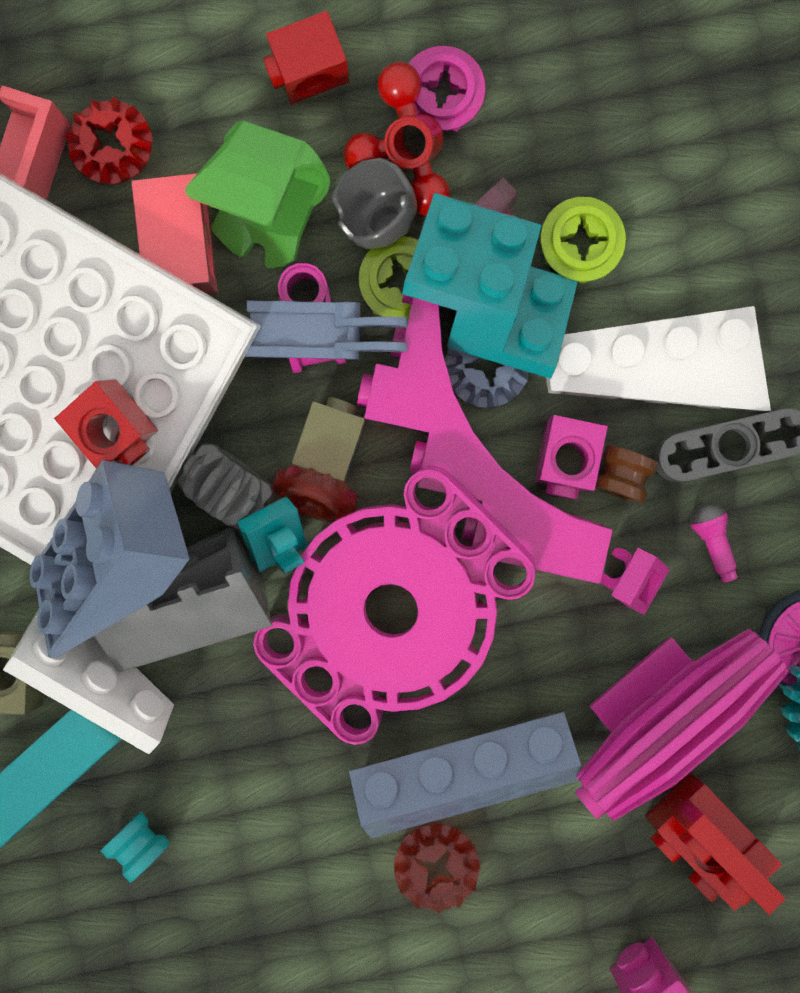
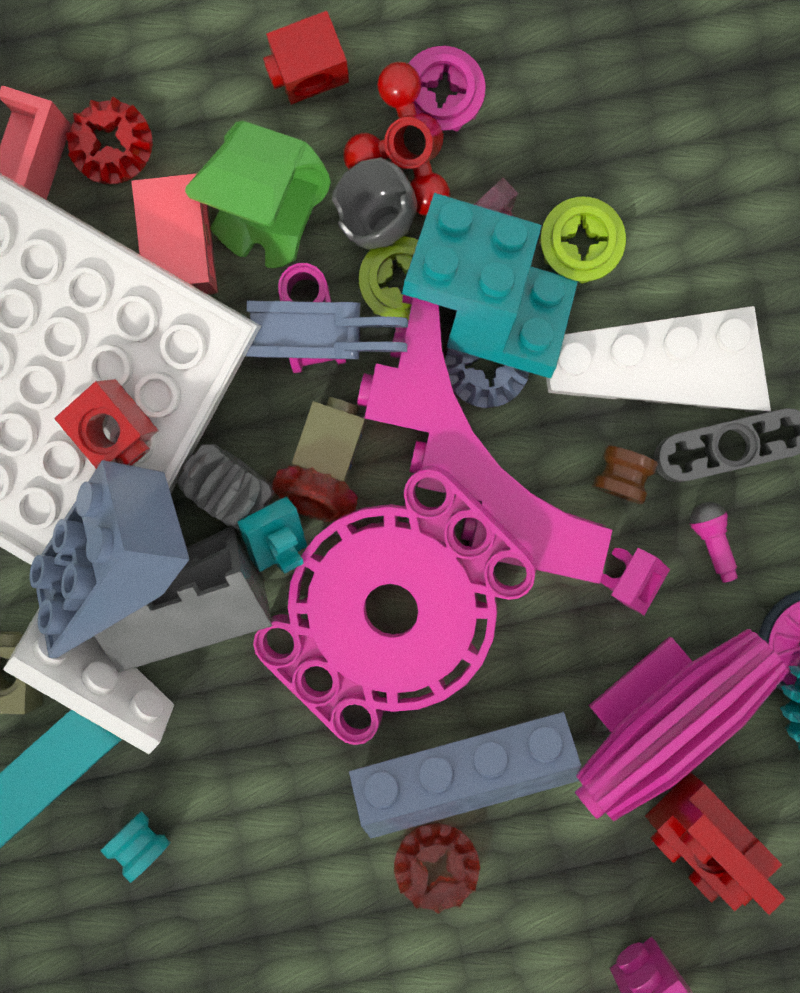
dark pink brick [534,415,608,500] -> none

